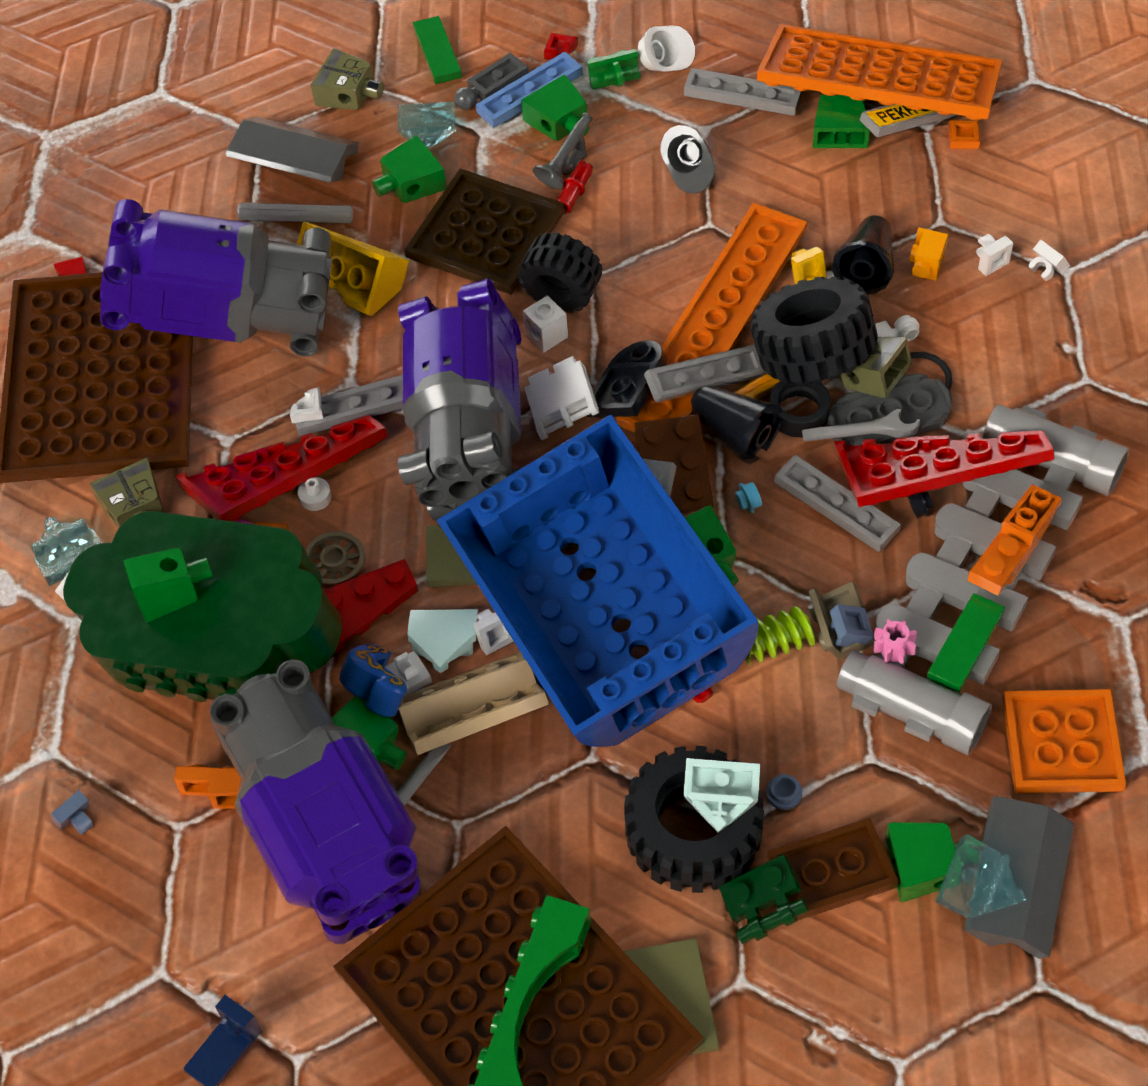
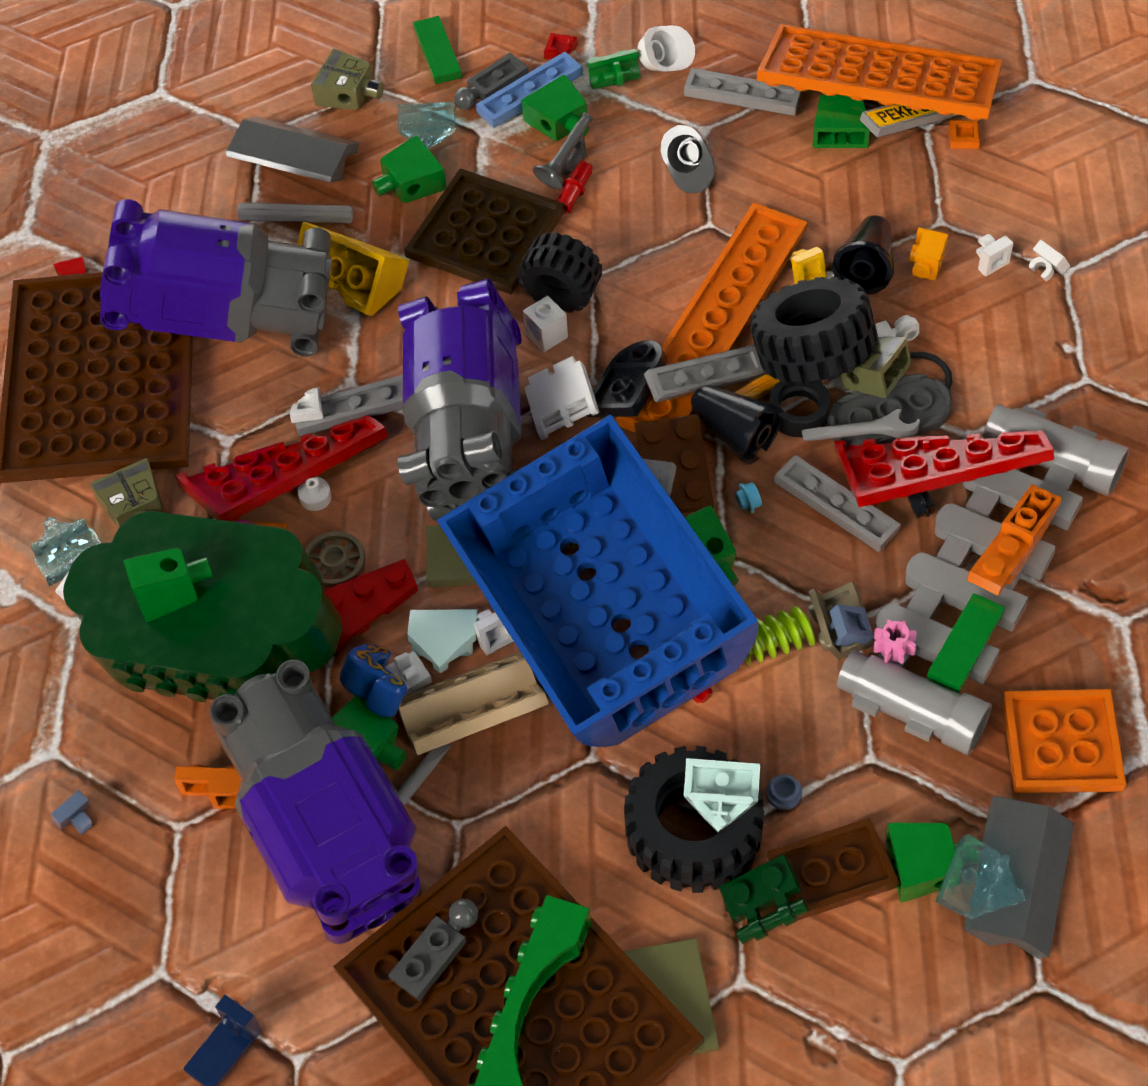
none -> dark grey plate [388,899,479,1002]

